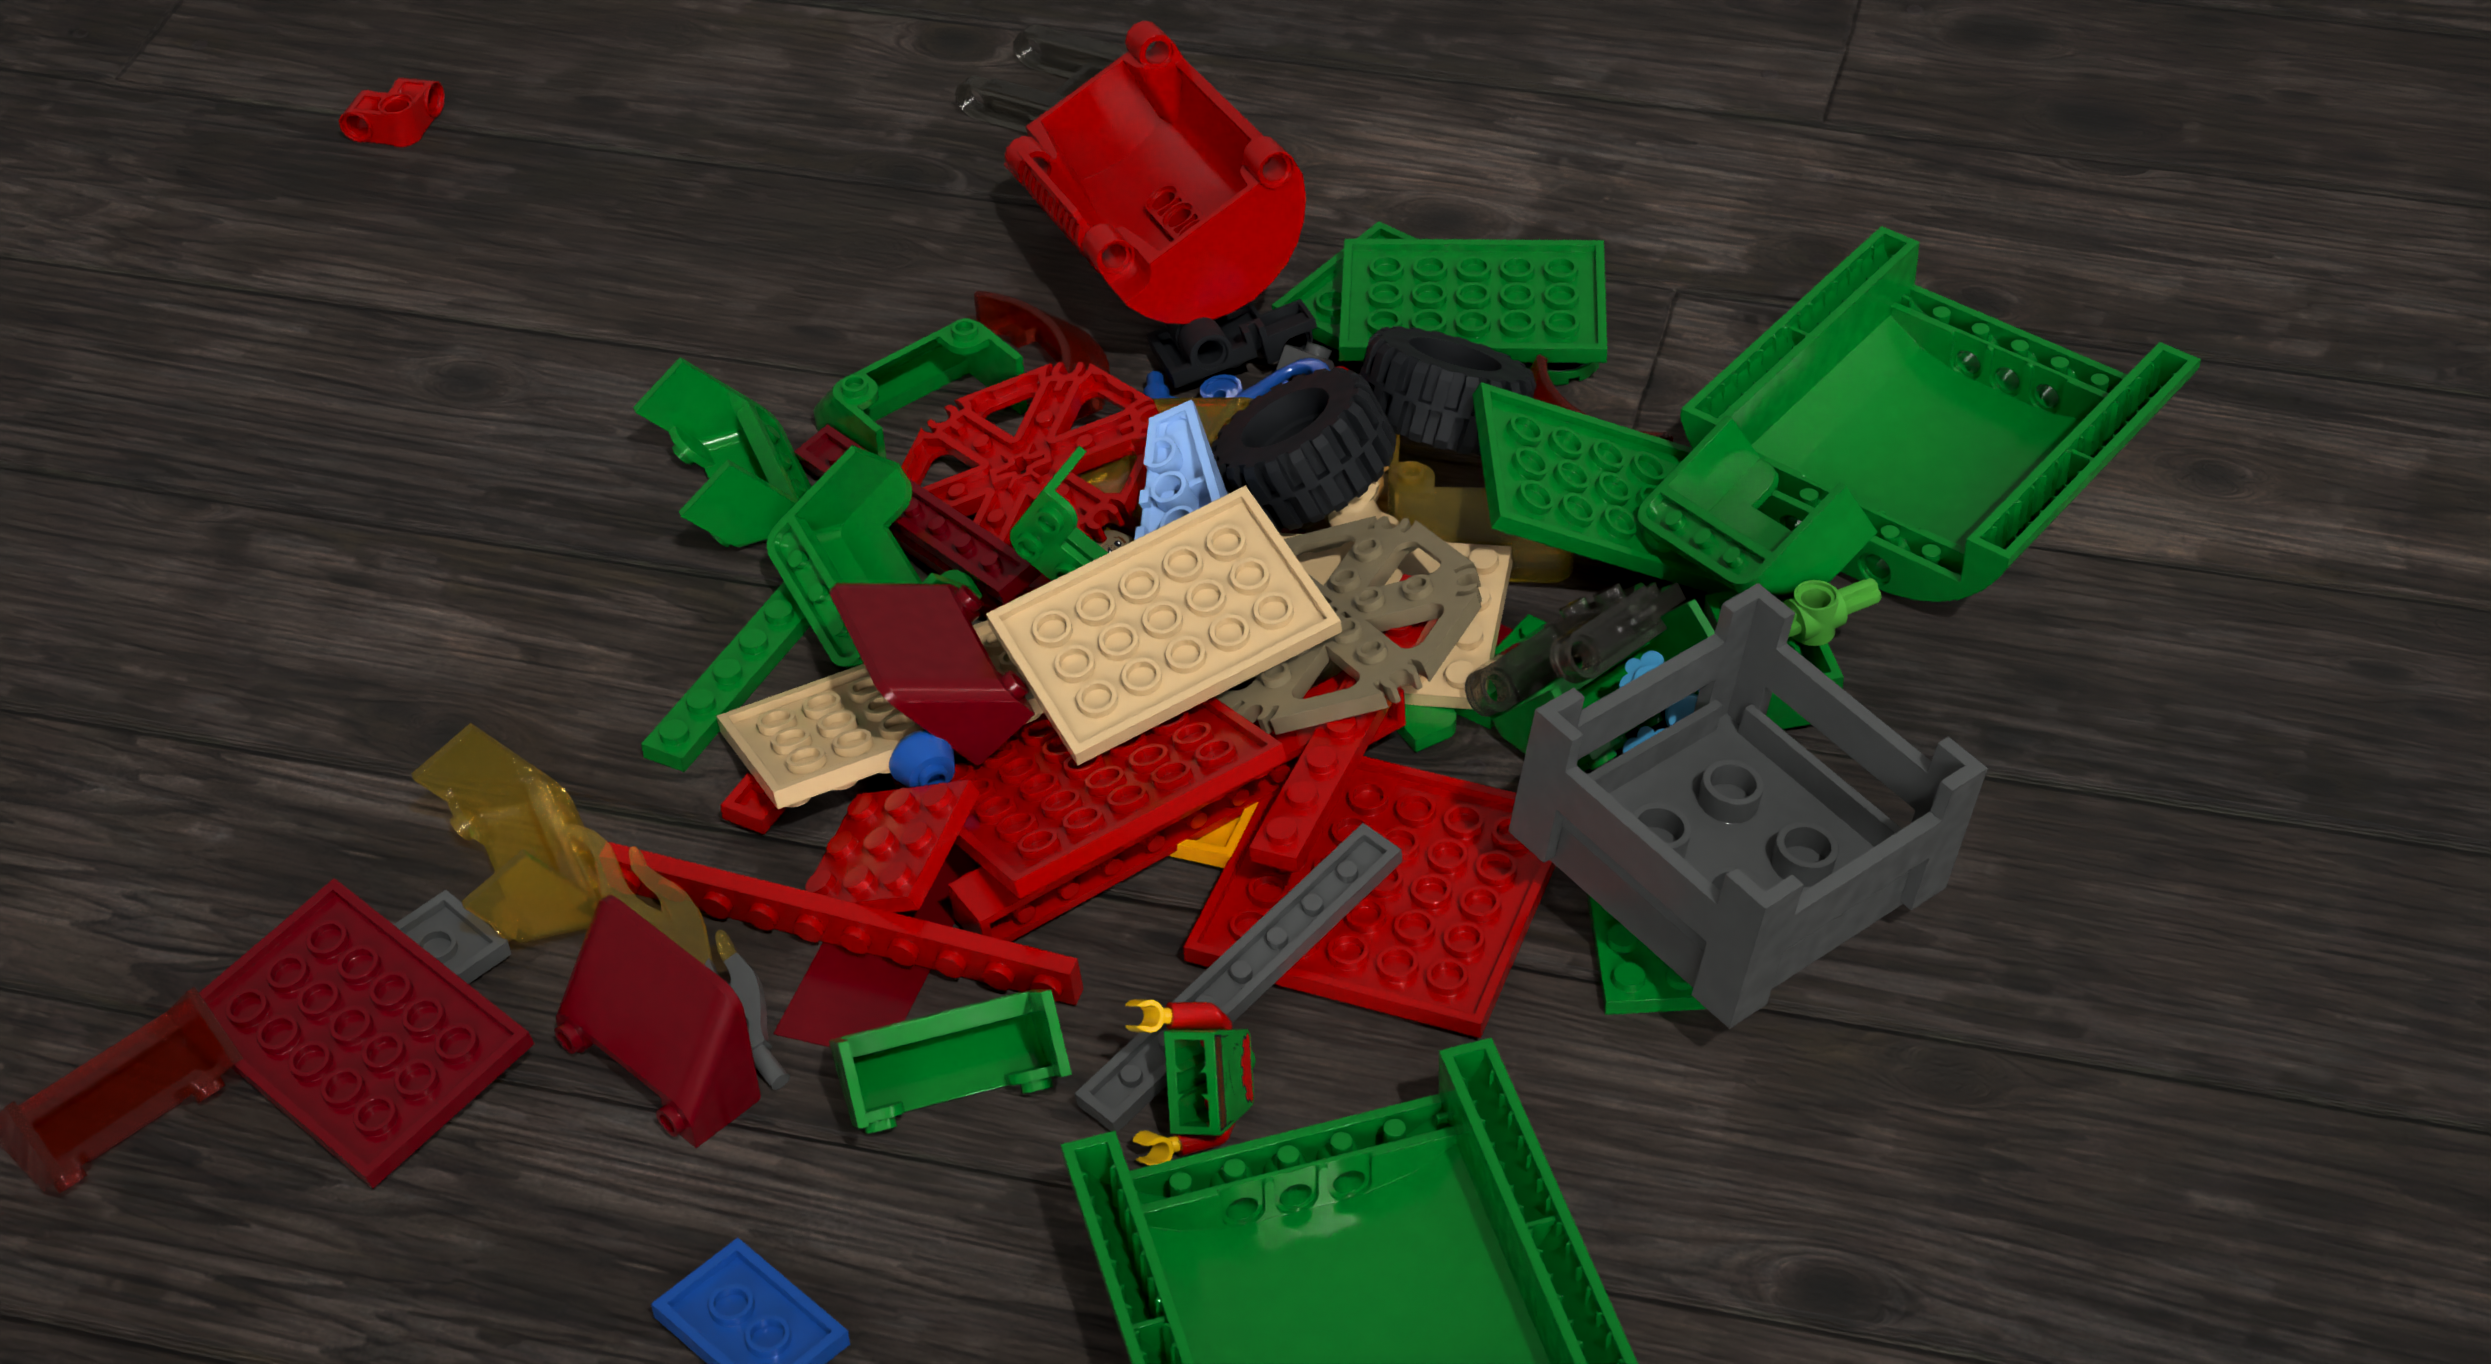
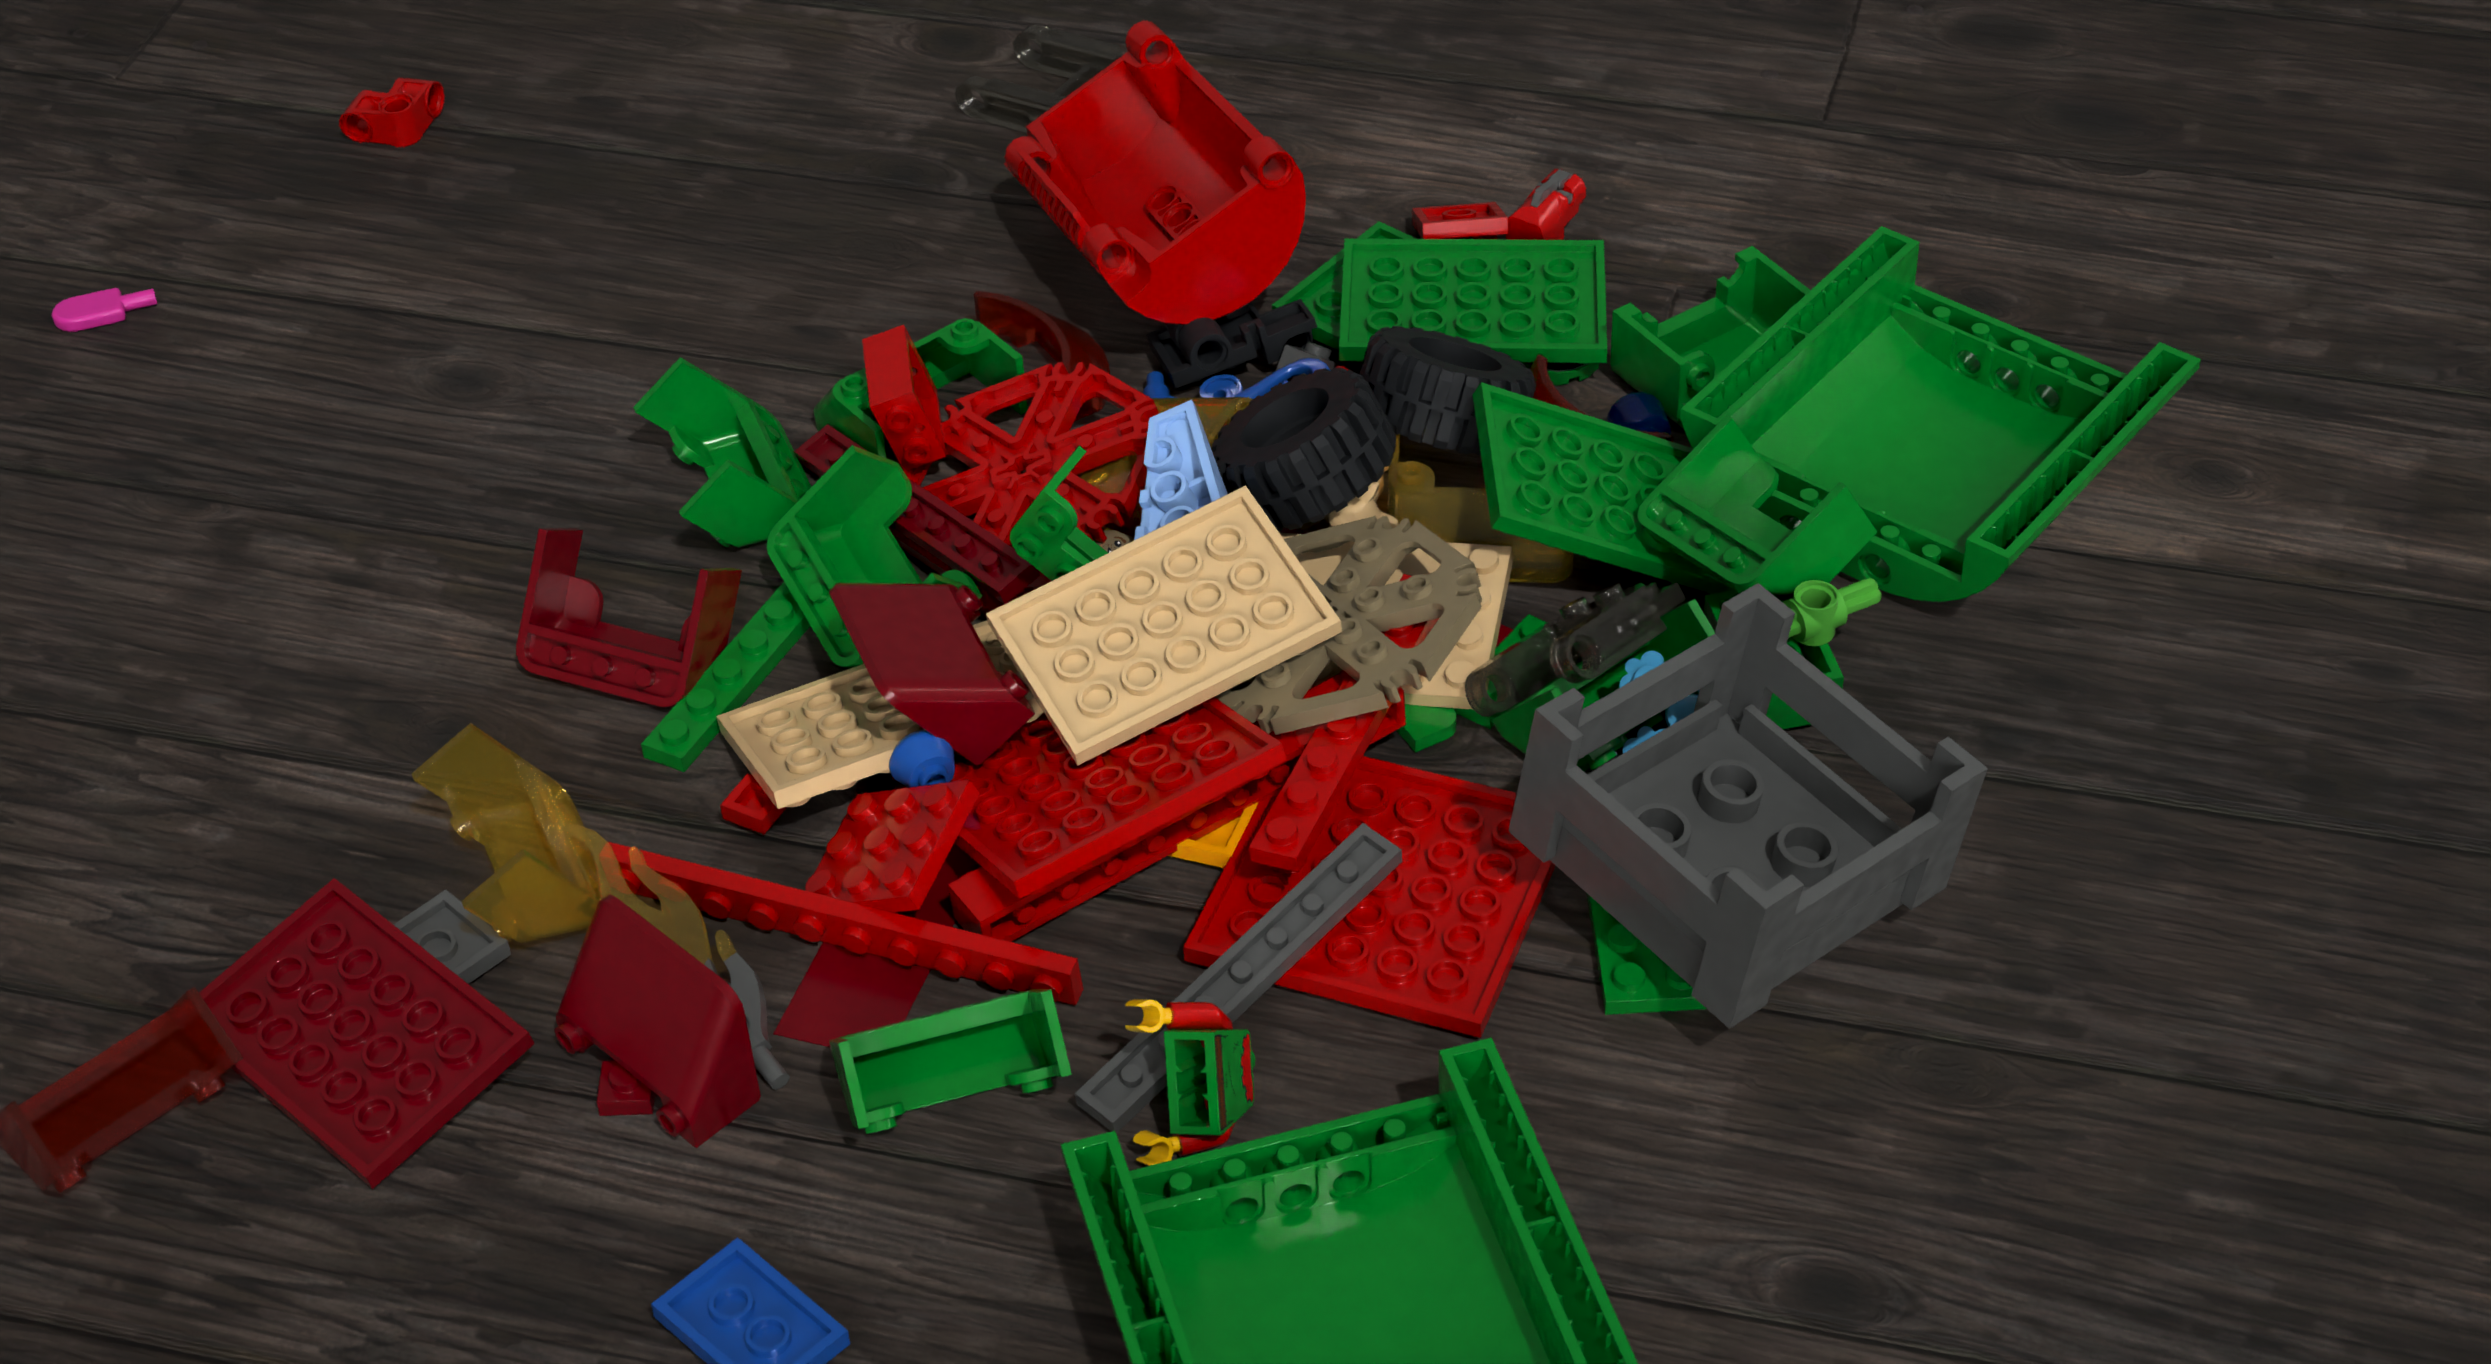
none -> dark pink piece [52,288,158,332]
none -> dark red windscreen [516,528,742,707]
none -> dark red plate [597,1061,656,1116]
none -> red window [862,324,946,472]
none -> red plate [1412,202,1508,239]
none -> red plate [1506,169,1586,240]
none -> clear blue head [1607,392,1671,440]
none -> green windscreen [1610,246,1810,428]

